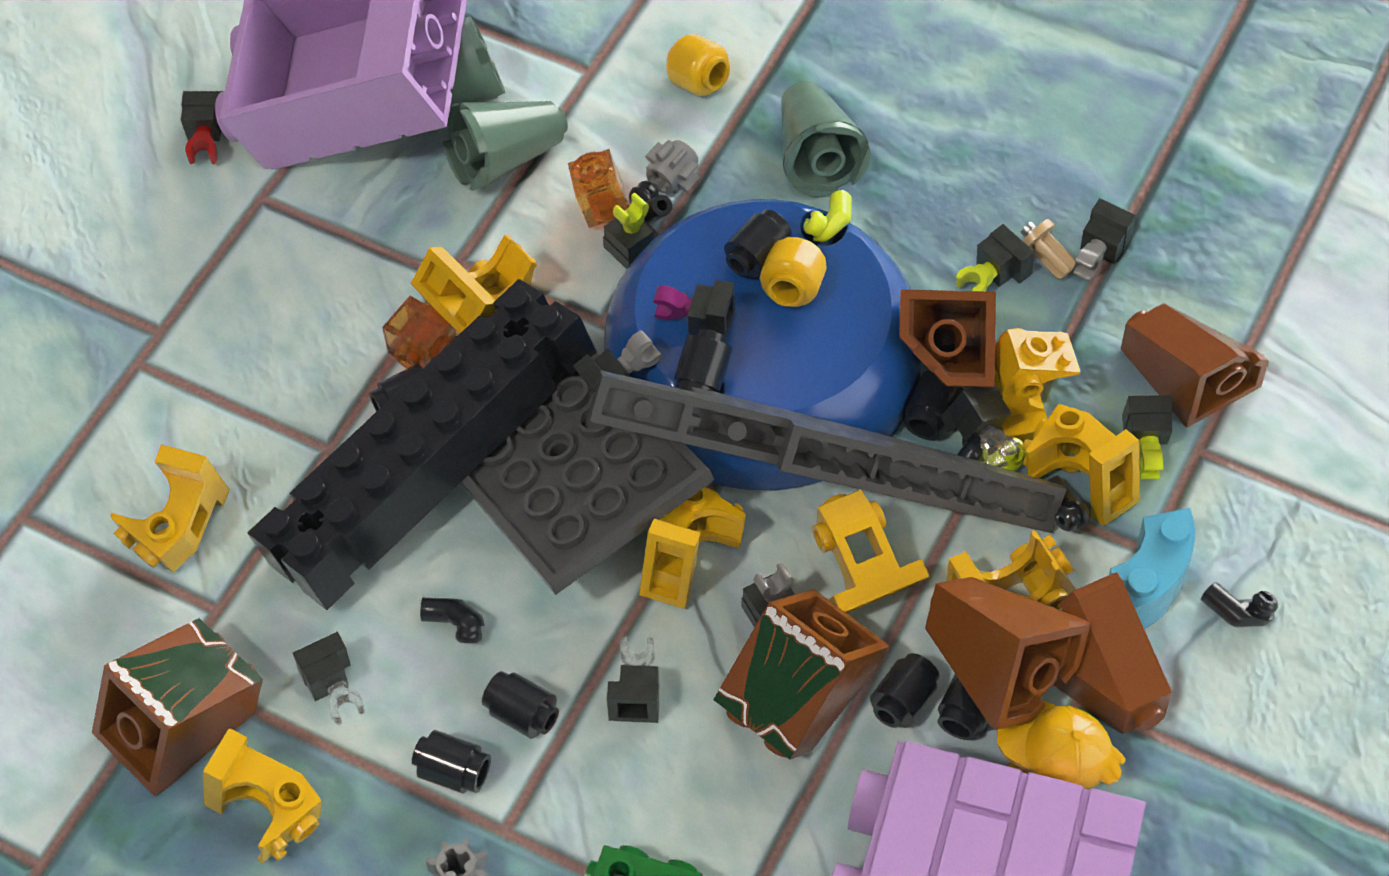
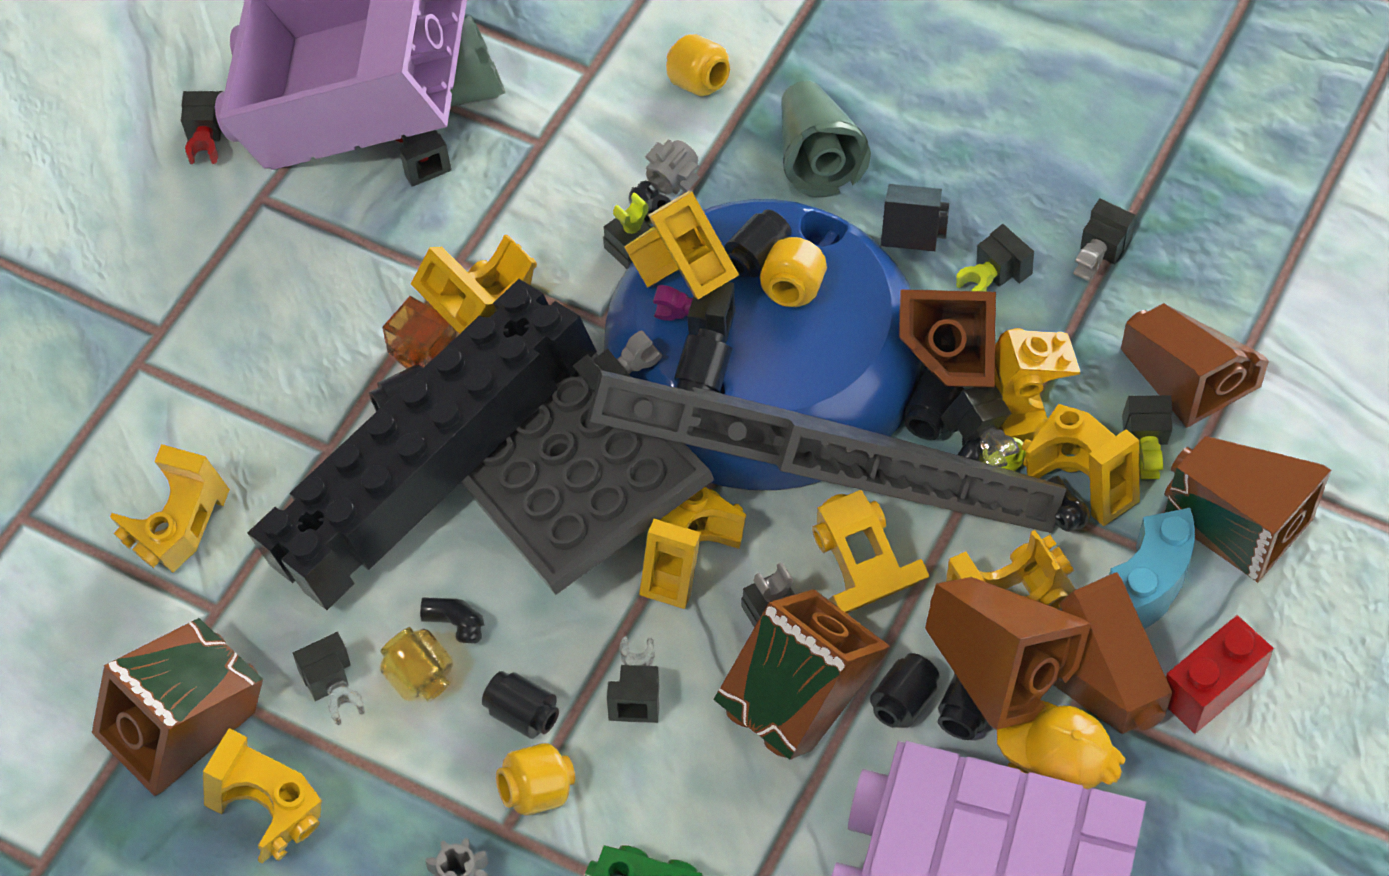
black brick [412,730,491,794] -> none
sand green cone [443,101,568,191] -> none
clear orange brick [568,149,629,228] -> none
neon yellow arm [803,190,852,242] -> none
tan piece [1020,219,1077,279] -> none
black arm [1200,582,1278,627] -> none
none -> clear yellow head [380,627,453,702]
none -> pearl dark grey piece [396,130,452,187]
none -> yellow head [496,743,575,816]
none -> yellow tile [624,191,739,299]
none -> black brick [881,184,950,252]
none -> dark orange slope [1164,436,1331,582]
none -> red piece [1166,615,1274,734]

